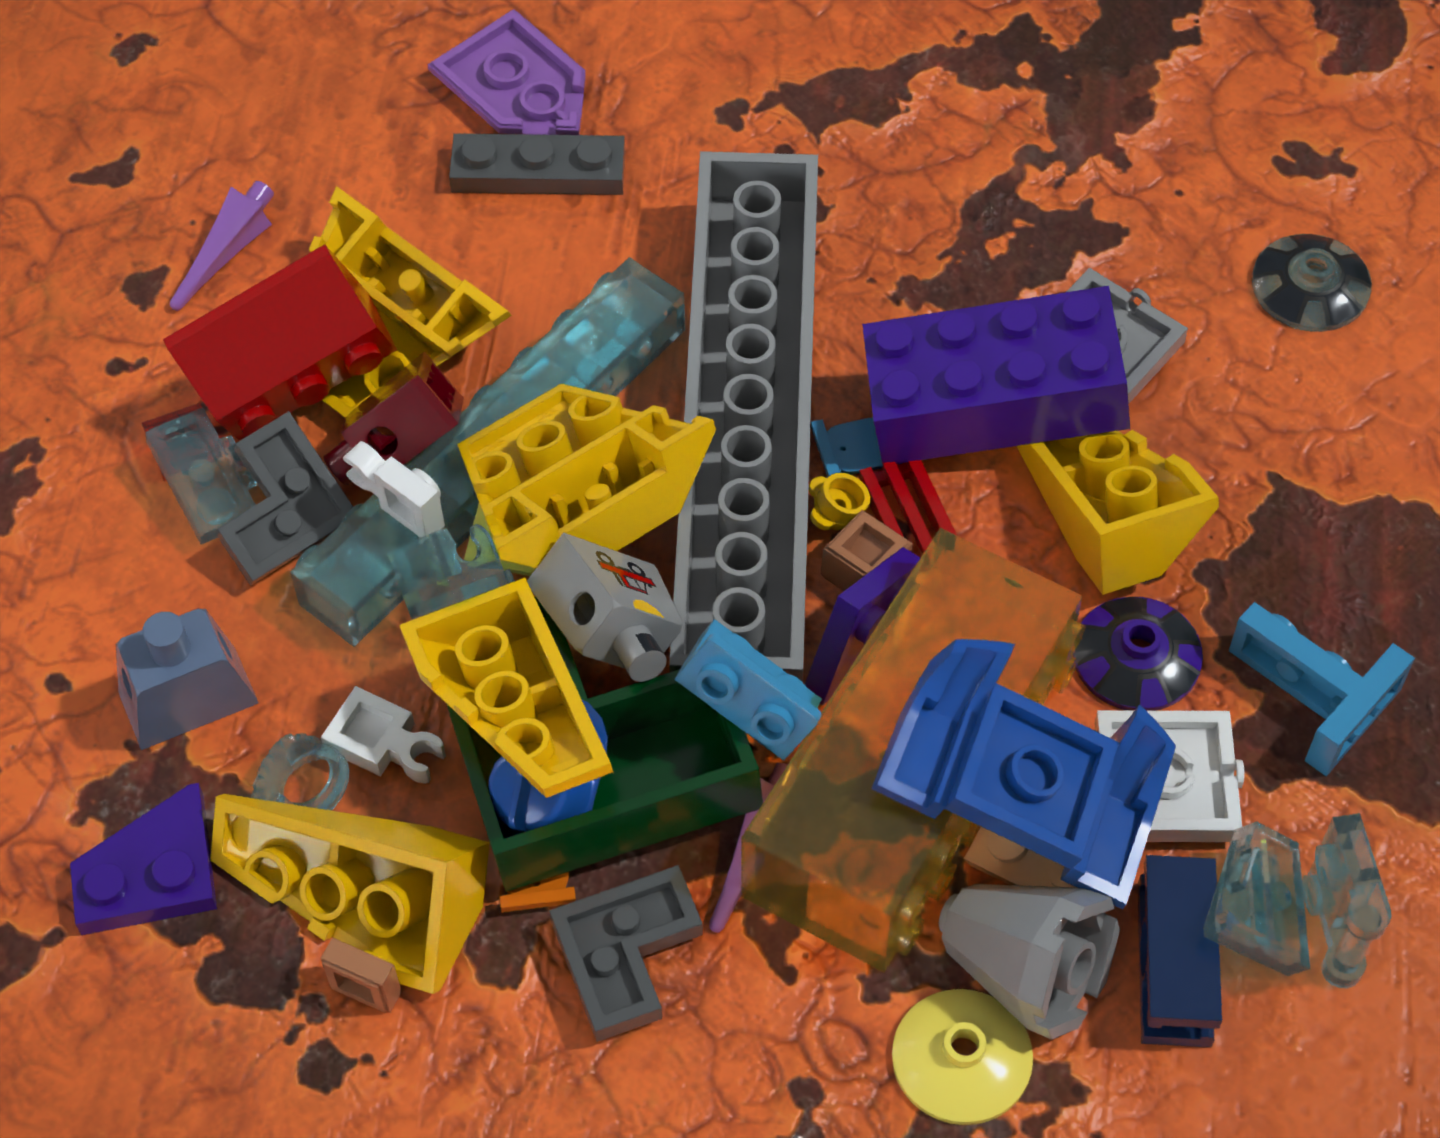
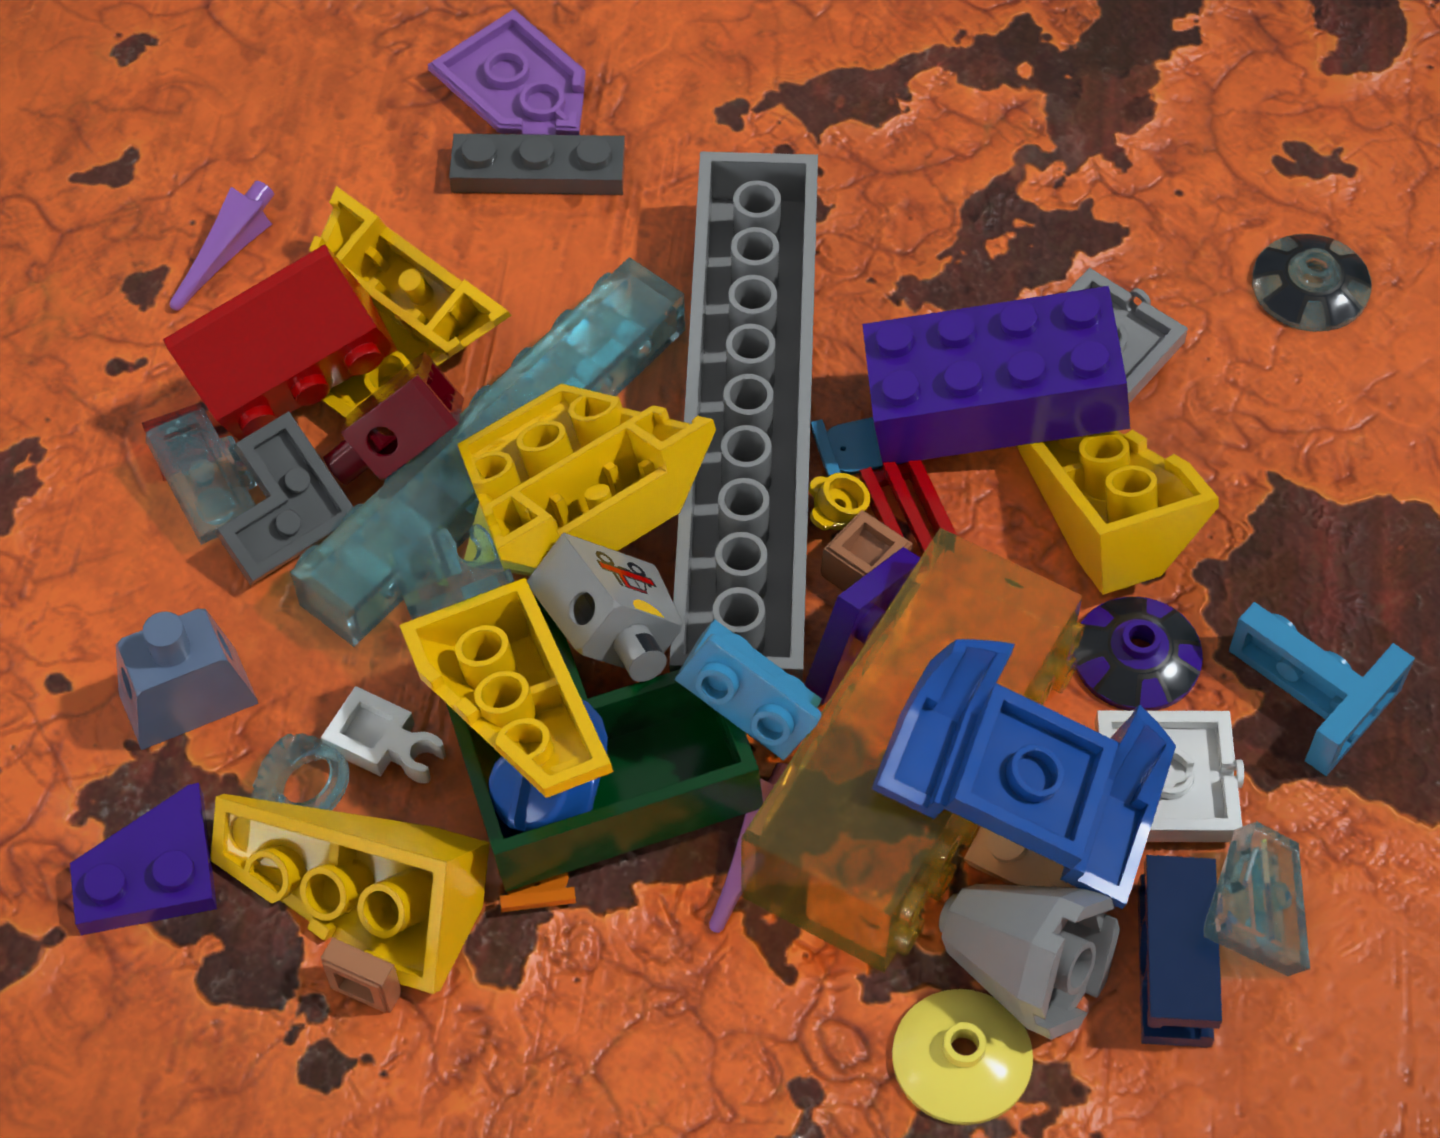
white plate [343,441,445,542] -> none
dark grey plate [549,865,703,1042] -> none
clear light blue plate [1302,813,1391,988] -> none

